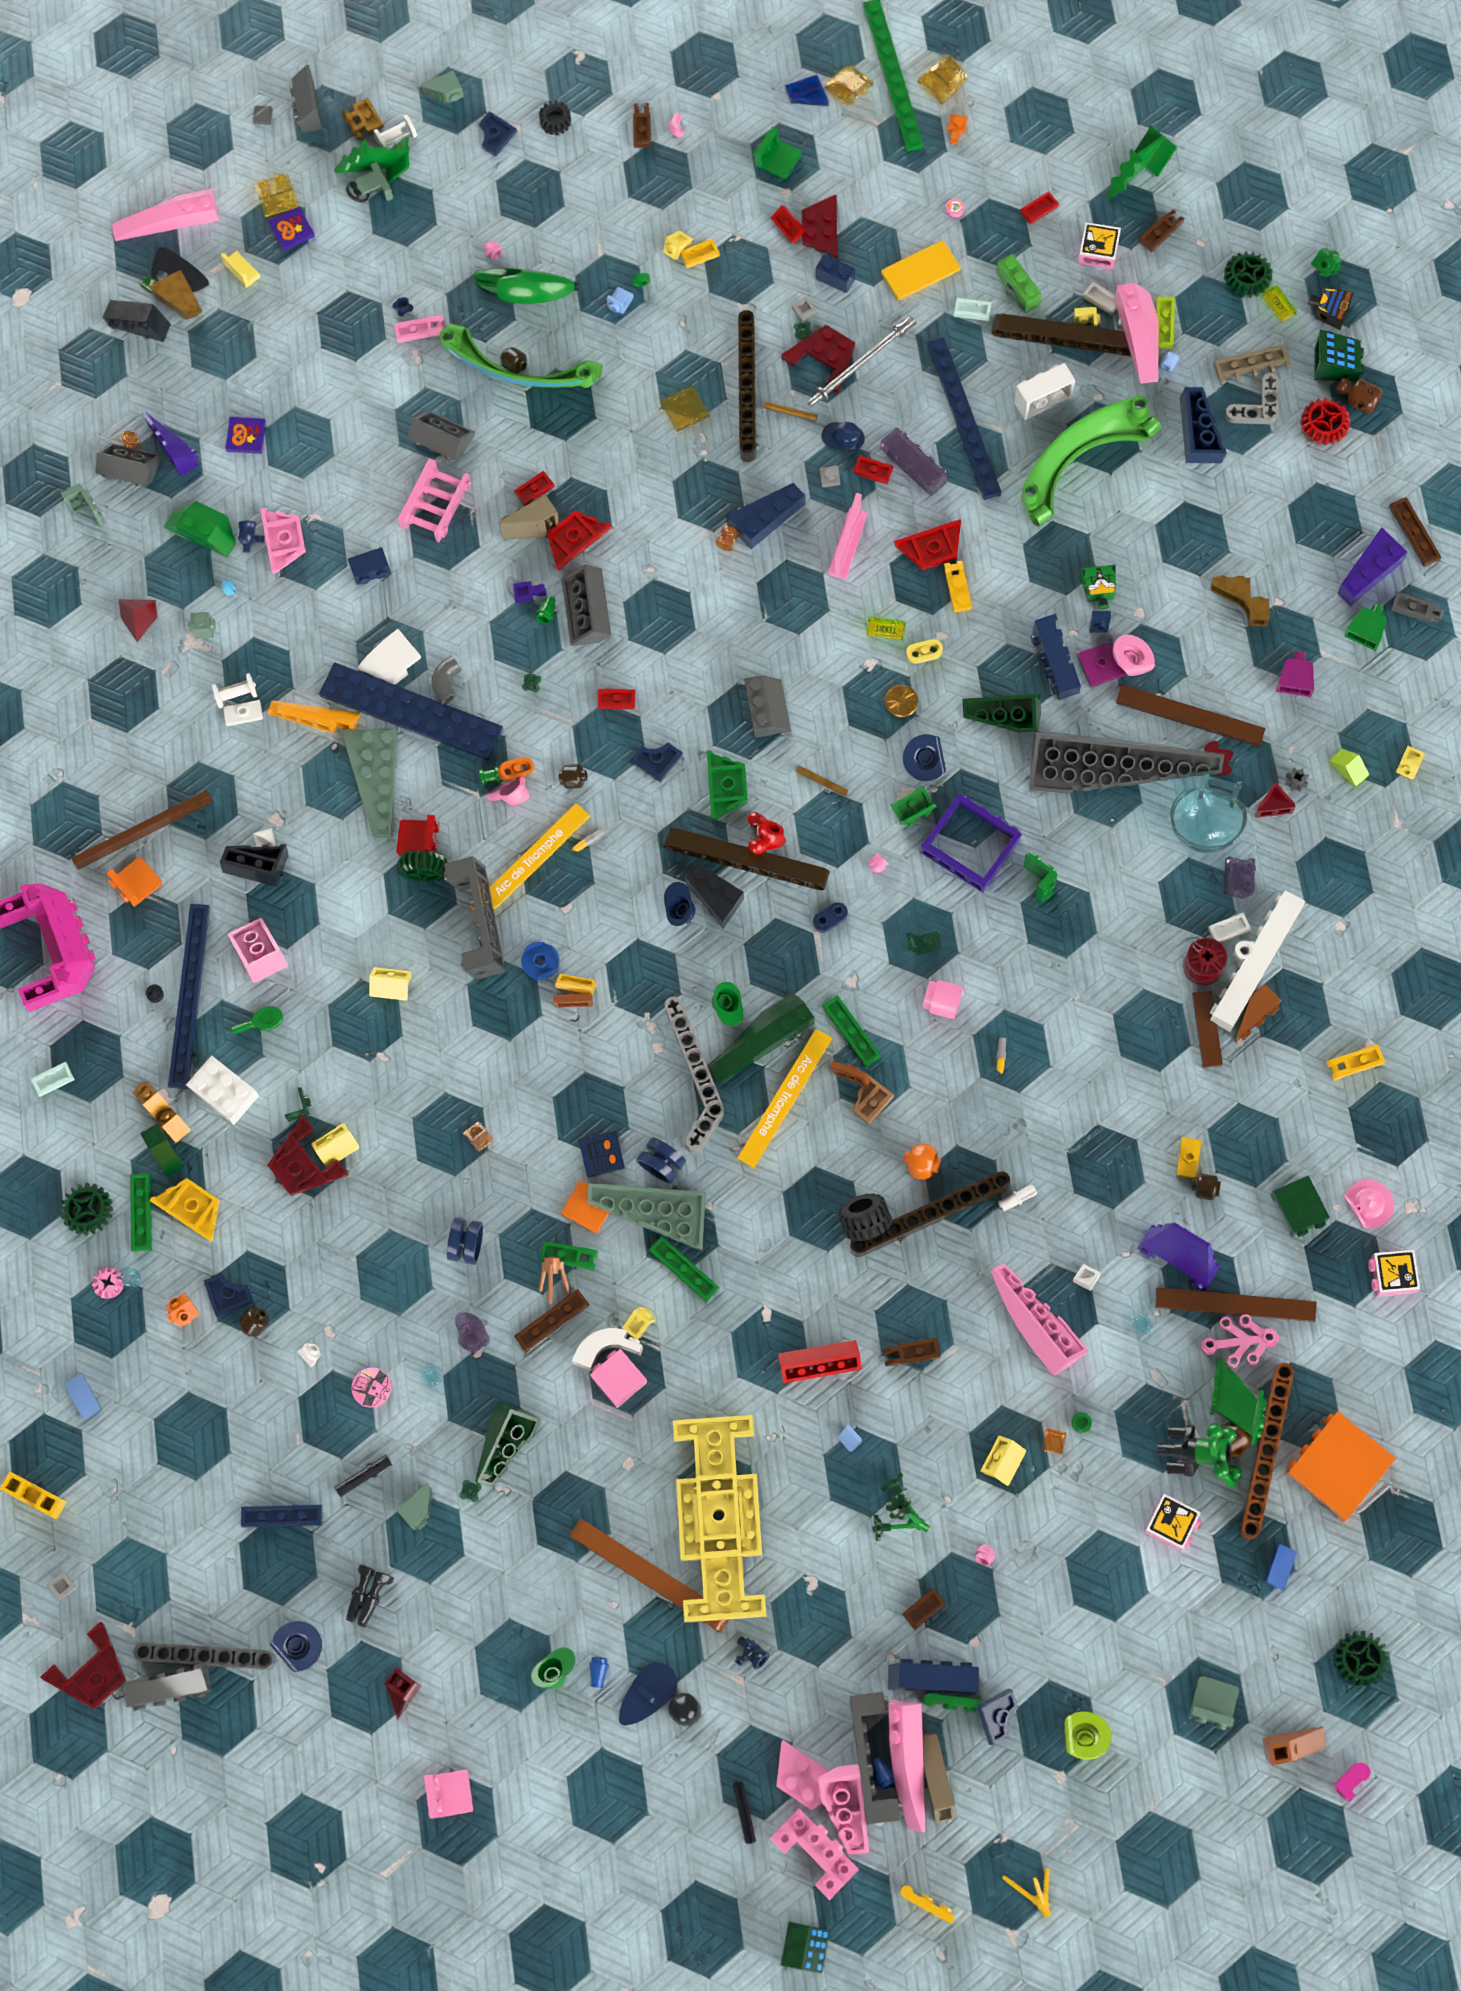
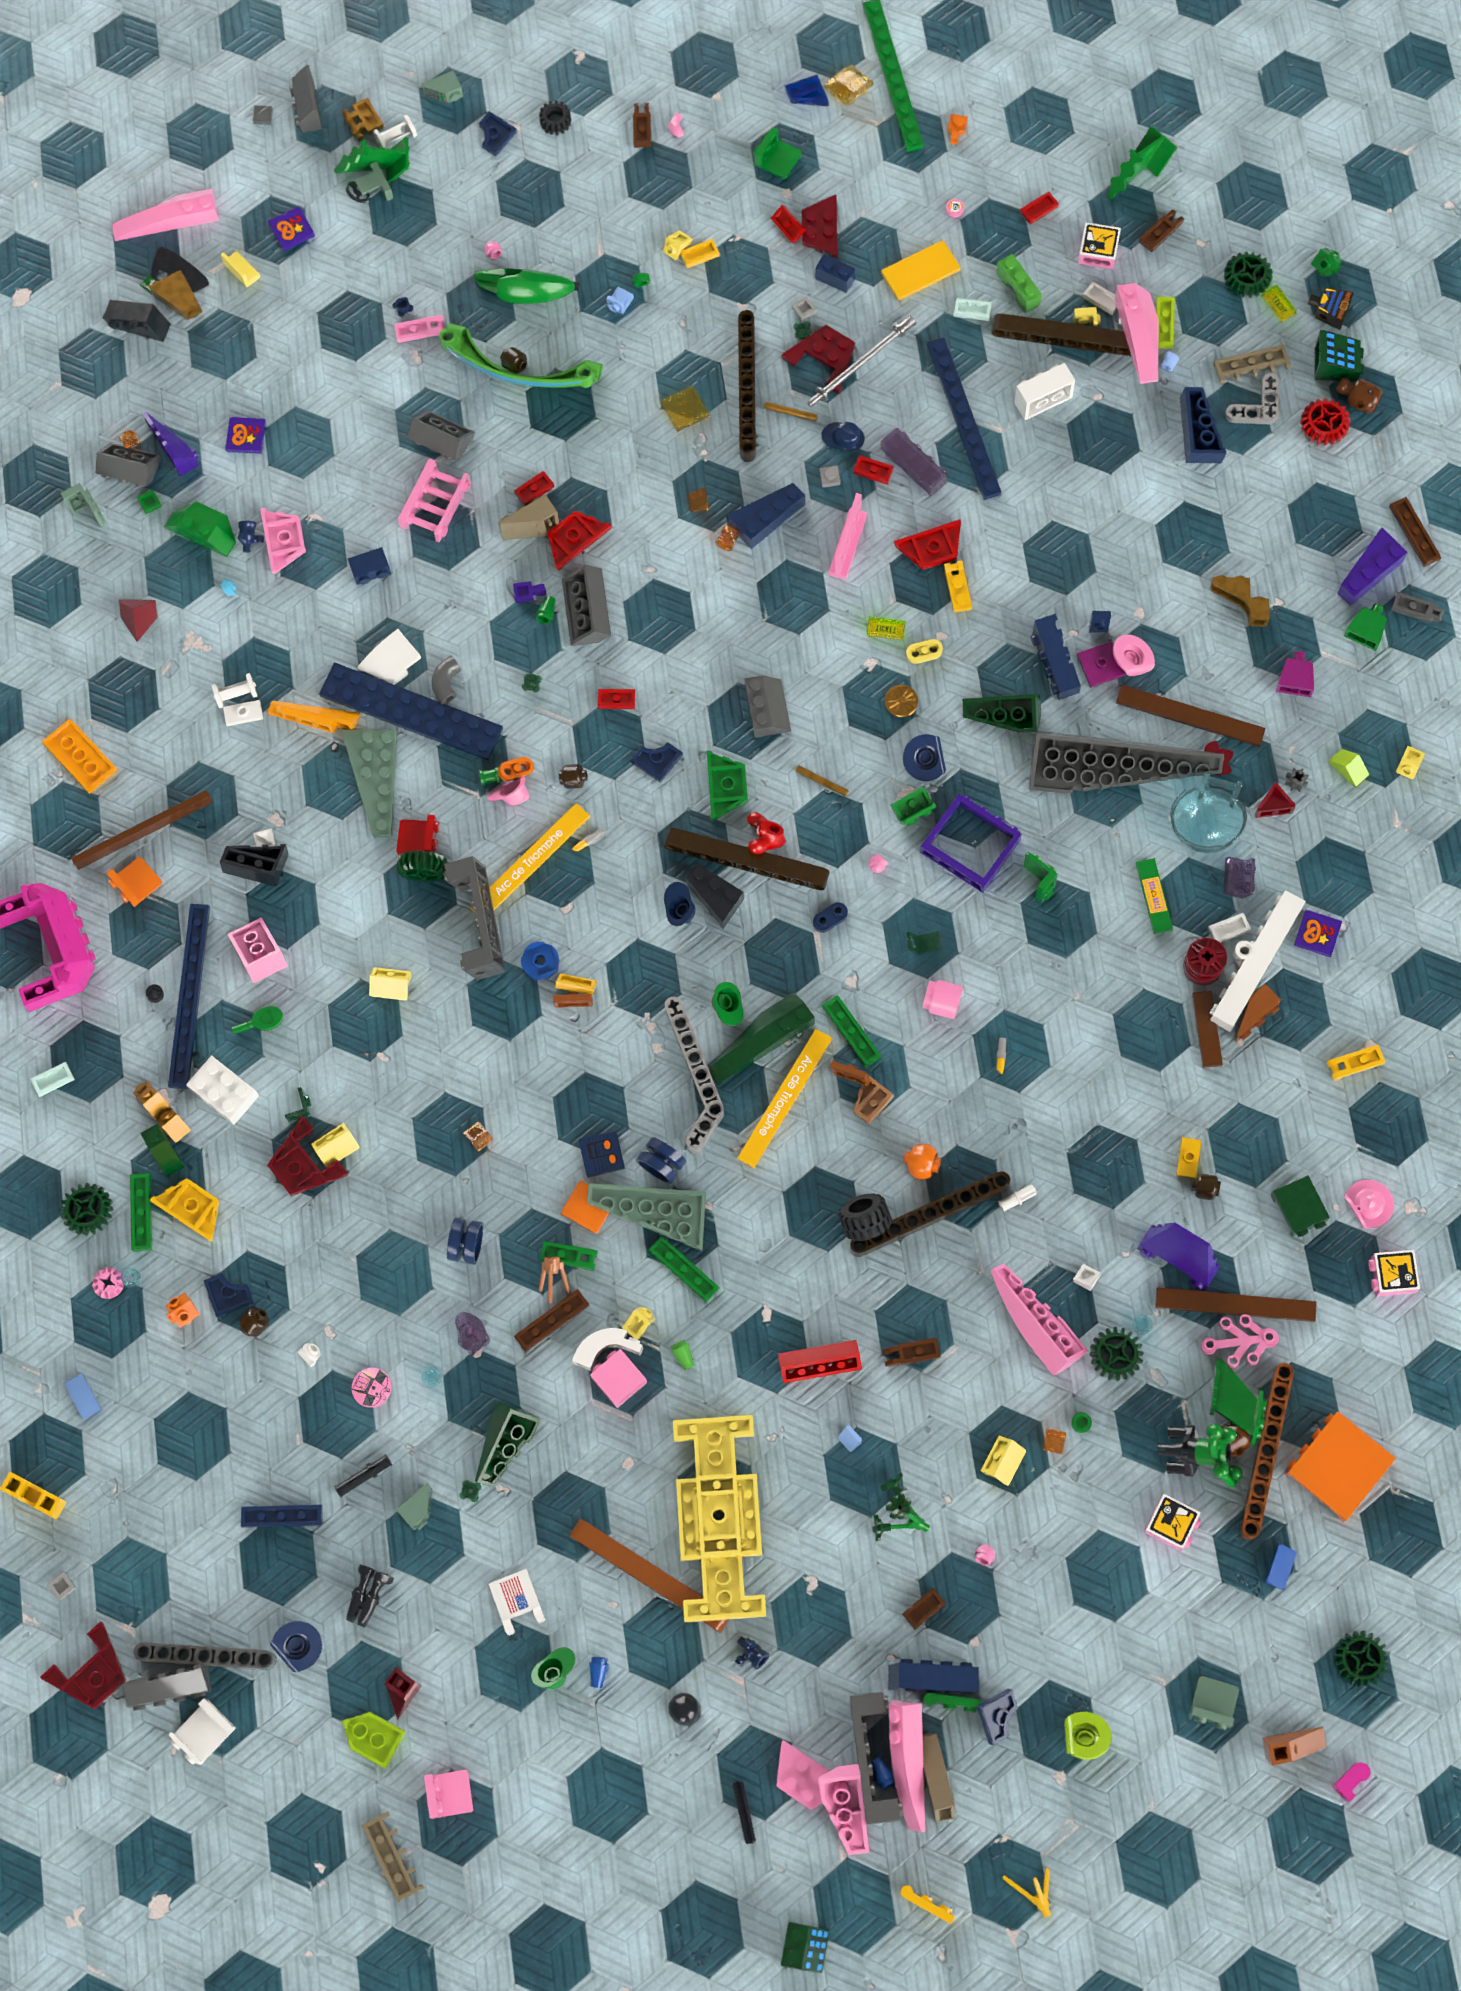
sand green brick [188,612,215,639] -> none
clear yellow bracket [255,174,299,217] -> none
dark blue shield [619,1663,677,1726] -> none
bright pink bracket [770,1808,859,1900] -> none
clear yellow slope [918,54,968,105] -> none
bright green panel [1021,395,1162,527] -> none
torso [1079,564,1116,610] -> none
none -> light orange tile [42,718,118,794]
none -> green tile [137,489,162,515]
none -> white panel [169,1698,236,1765]
none -> lime tile [342,1712,406,1769]
none -> dark tan hinge [362,1812,424,1902]
none -> white flag [489,1569,545,1635]
none -> bright green cone [670,1339,695,1371]
none -> clear orange slope [688,488,709,512]
none -> dark green gear [1089,1327,1144,1381]
none -> green tile [1136,858,1173,934]
none -> dark purple tile [1294,909,1342,958]

